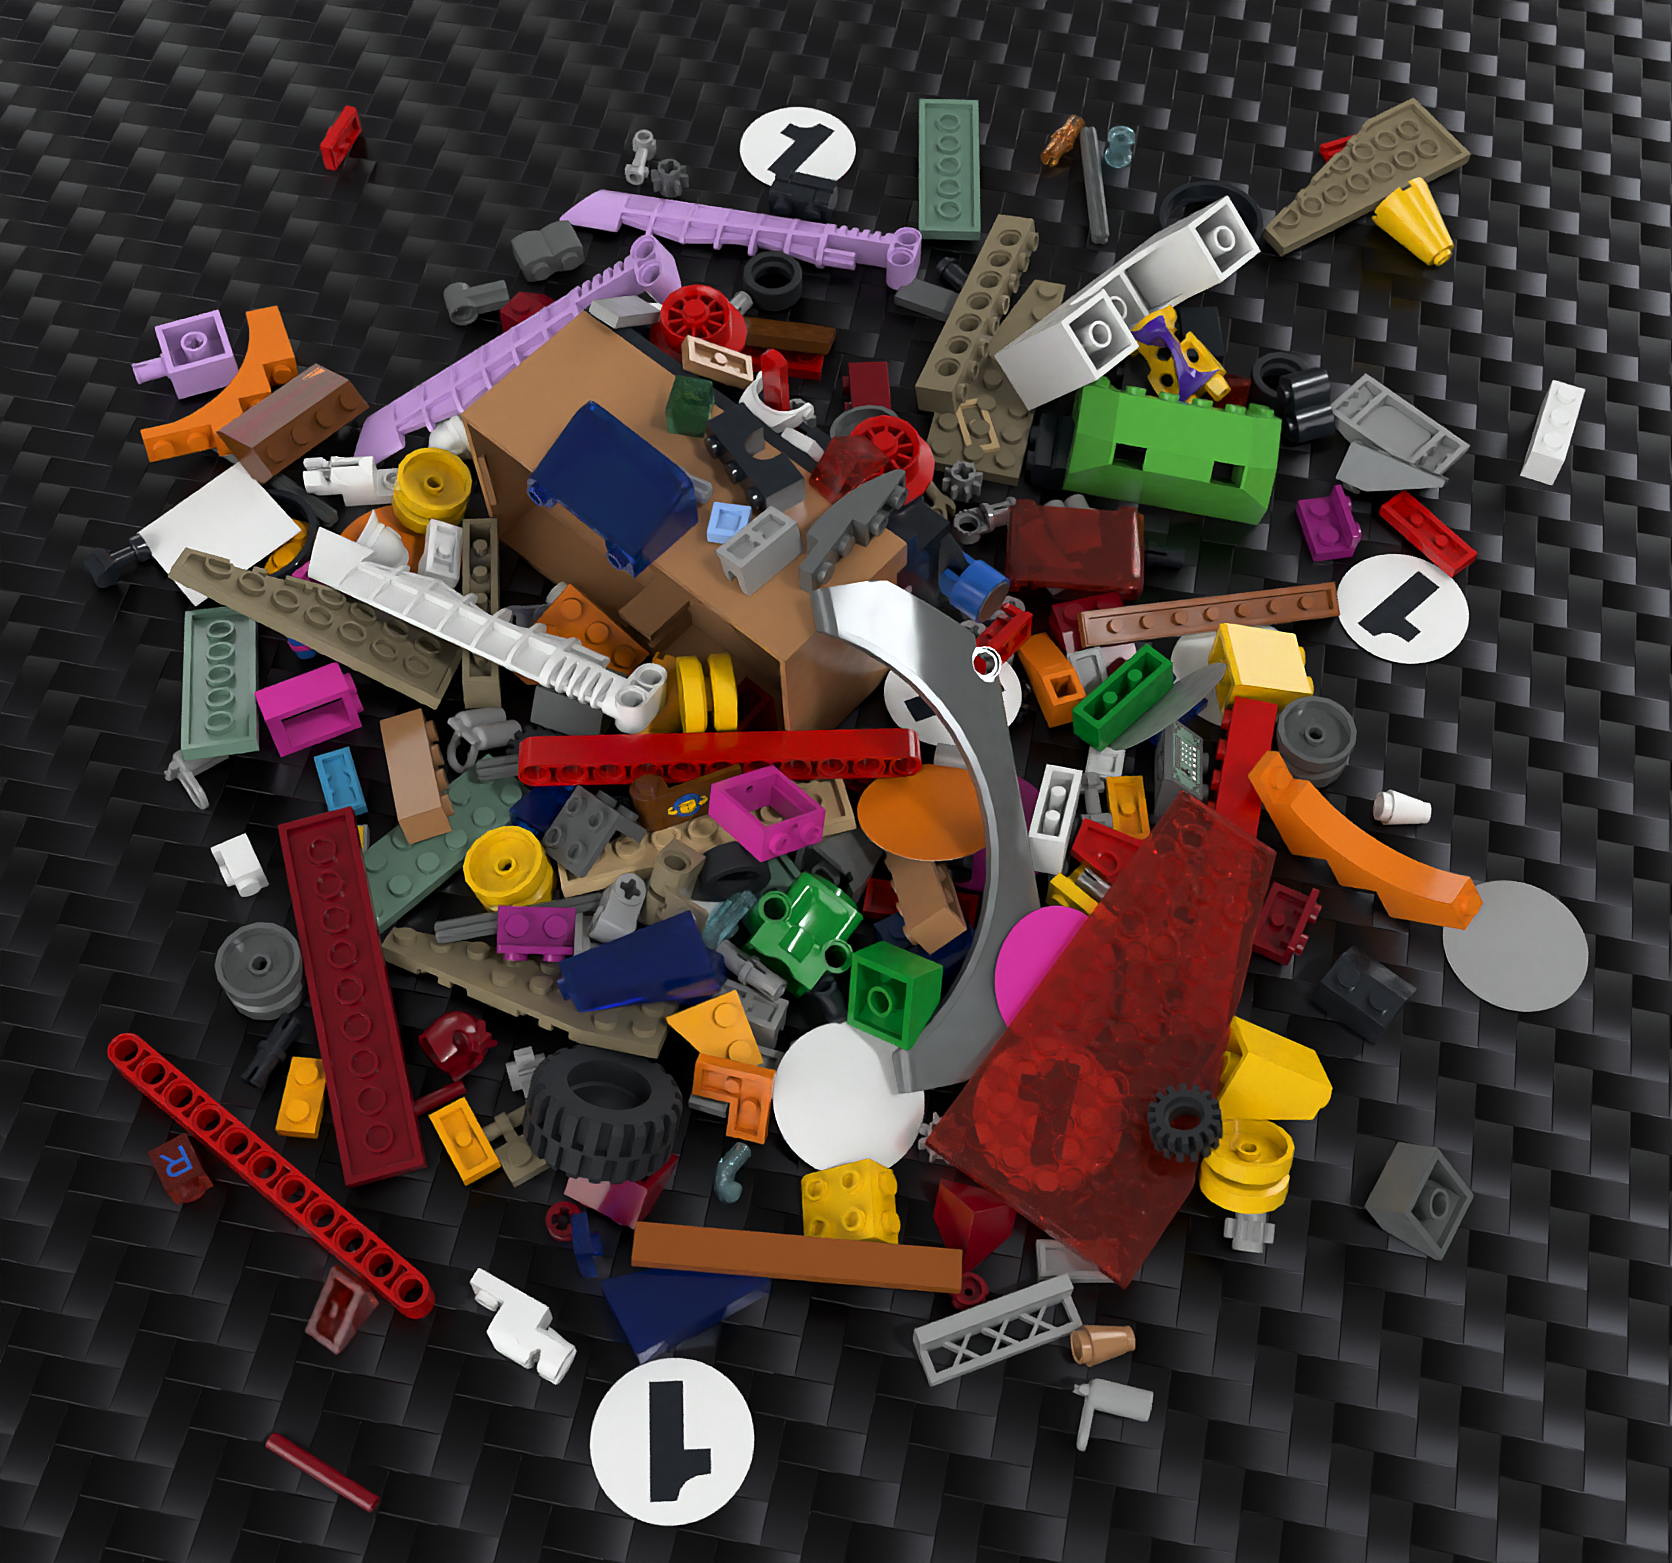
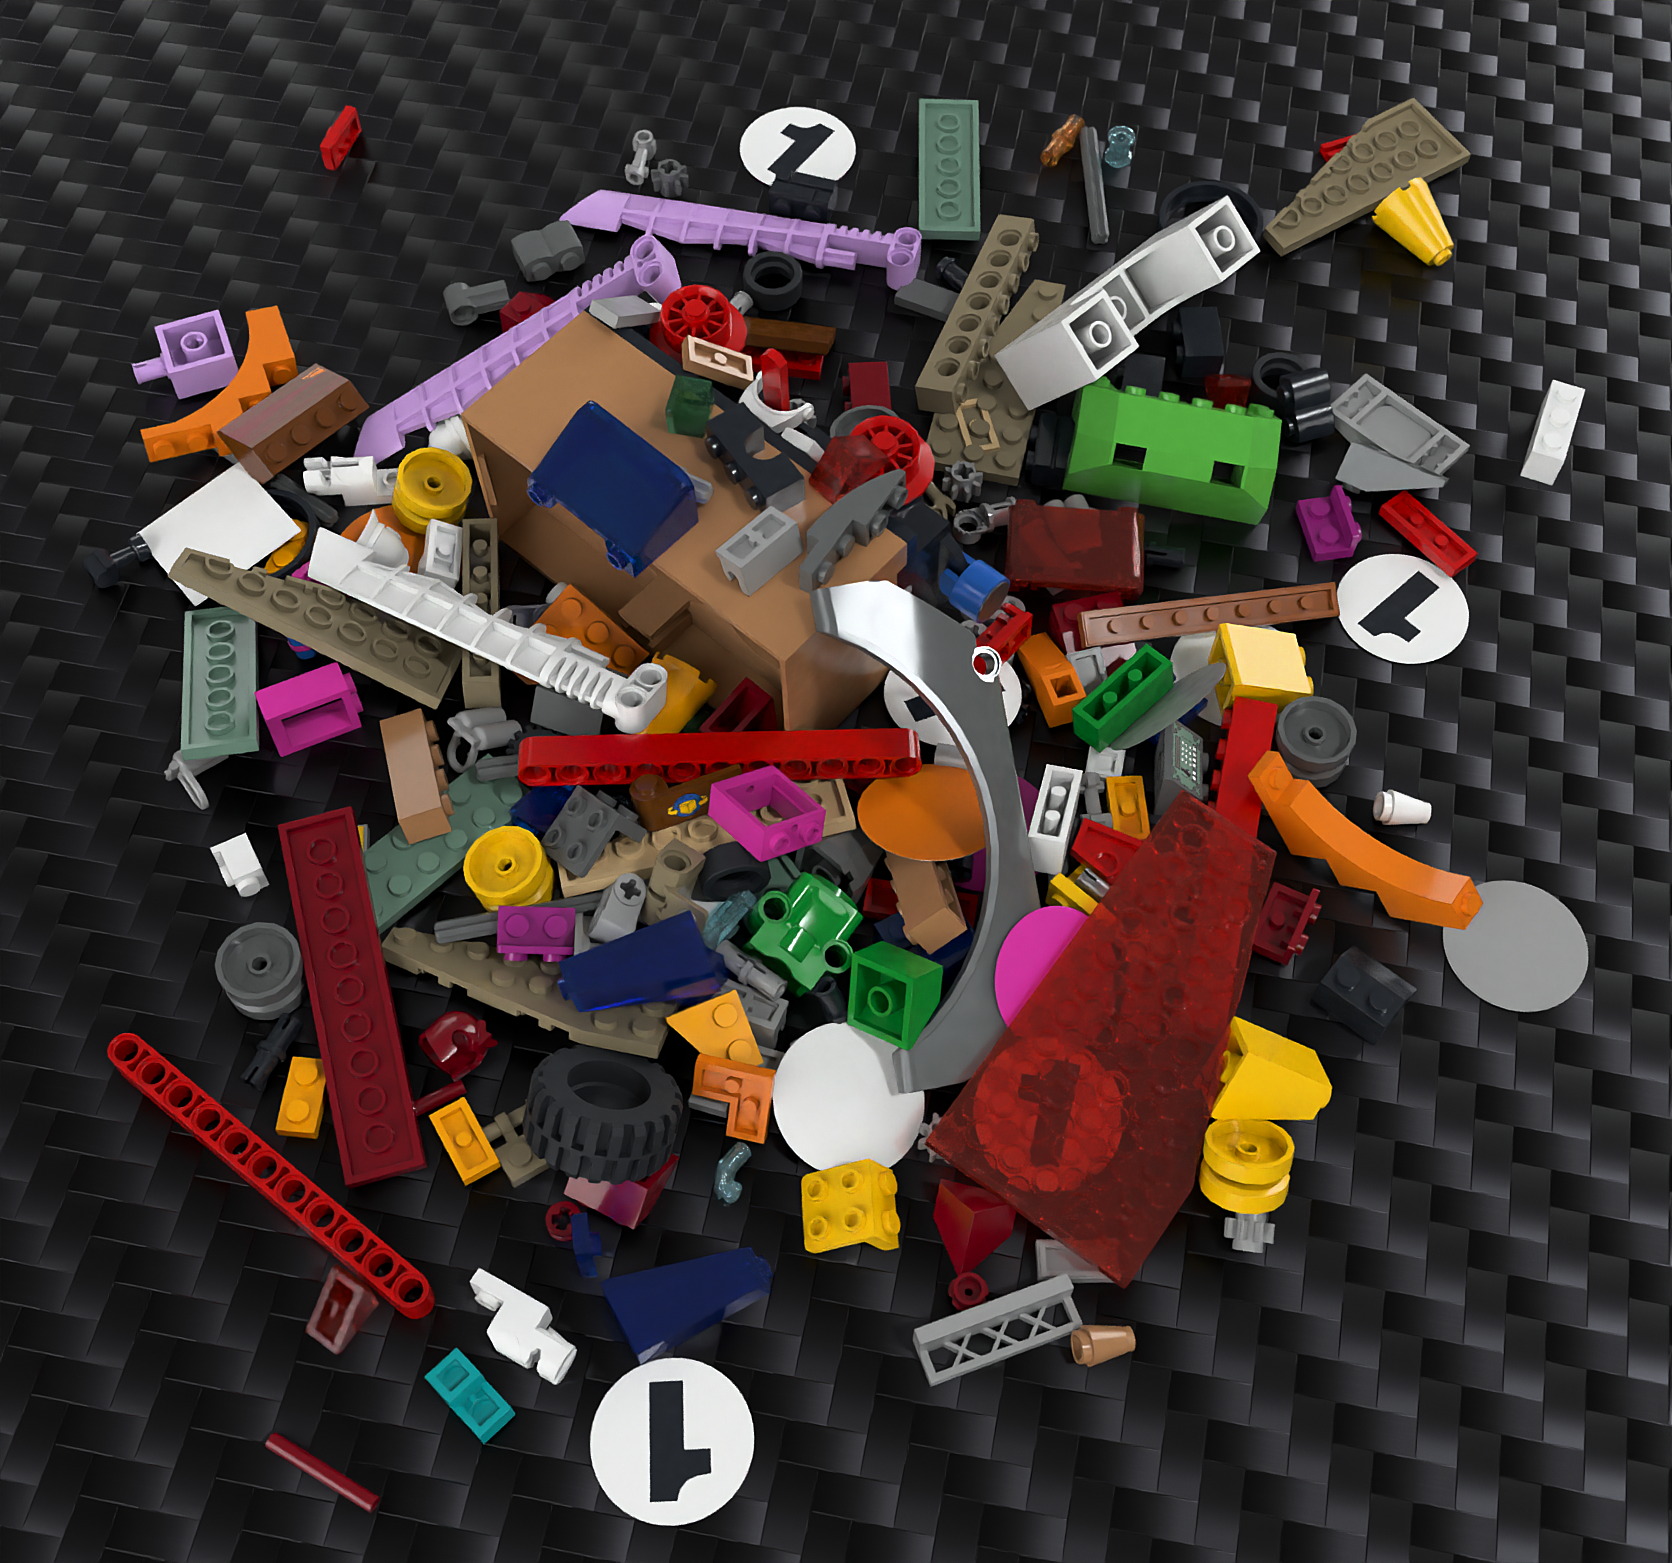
clear red brick [148,1133,214,1205] -> none
dark azure plate [314,747,368,816] -> none
light grey gear [506,1046,545,1098] -> none
dark orange tile [631,1221,962,1294] -> none
yellow wheel [676,652,738,733] -> none
light blue plate [707,502,752,544] -> none
light grey piece [1073,1378,1153,1451] -> none
yellow hips [1129,304,1231,403] -> none
black tyre [1147,1083,1223,1162] -> none
dark grey slope [1364,1142,1474,1261] -> none
none -> teal slope [425,1348,516,1444]

